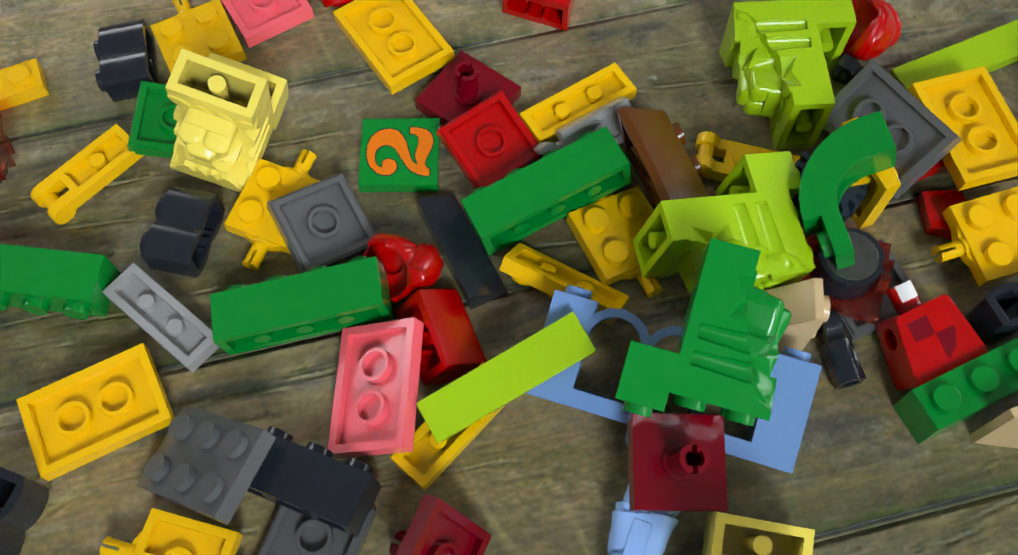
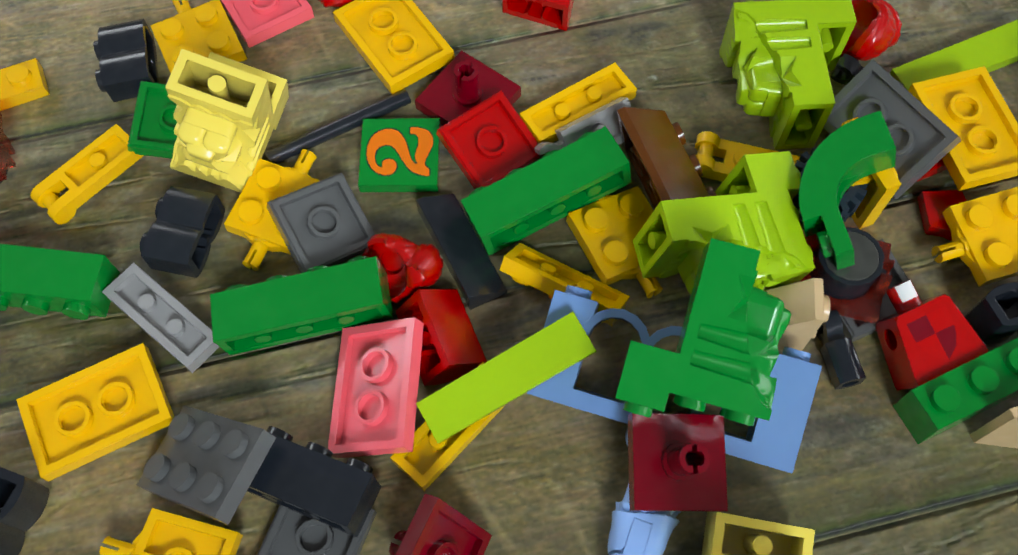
none -> black piece [265,89,411,164]

